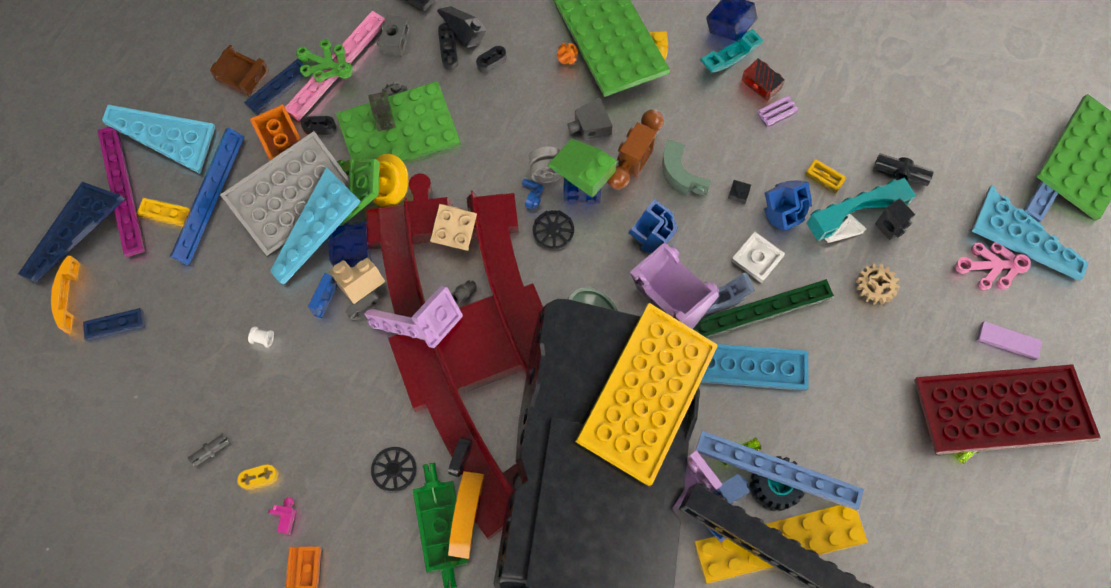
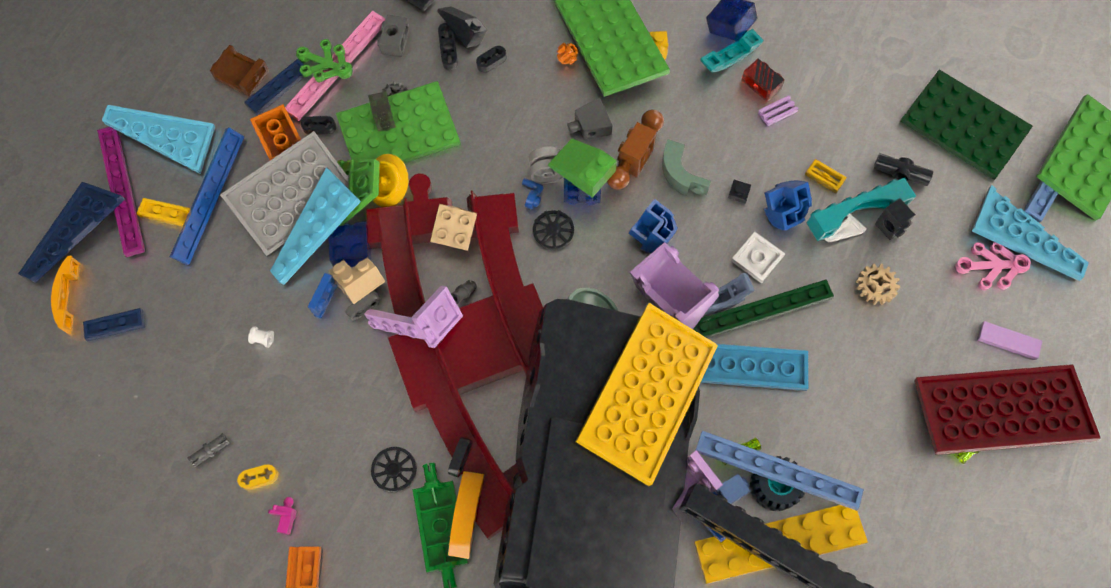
none -> dark green plate [900,69,1033,180]

